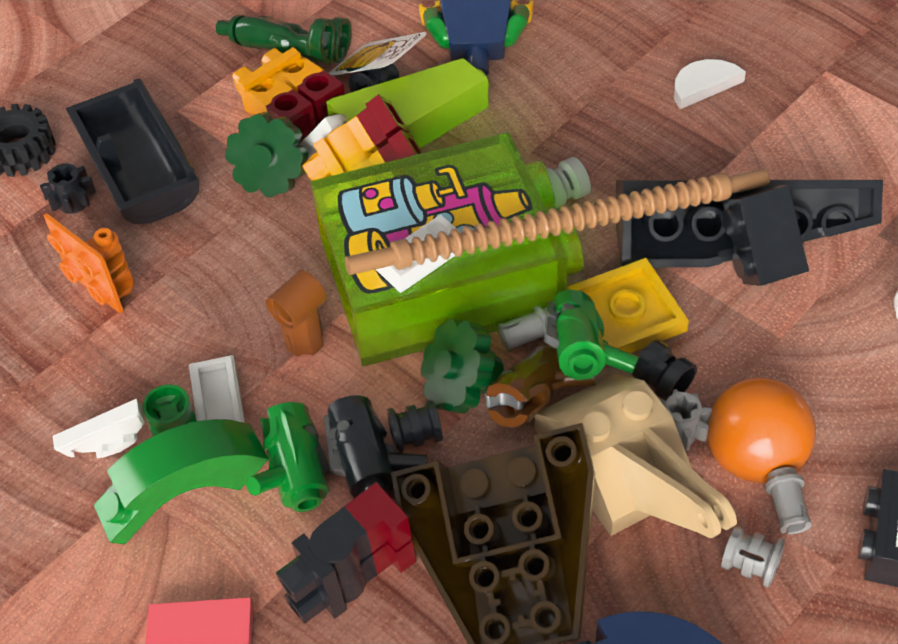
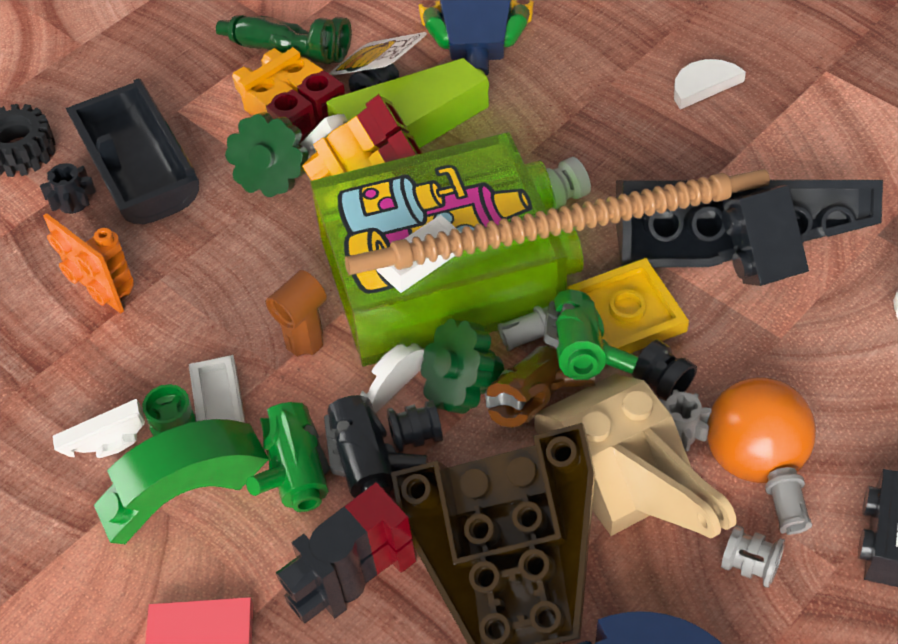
none -> white tile [360,343,425,413]

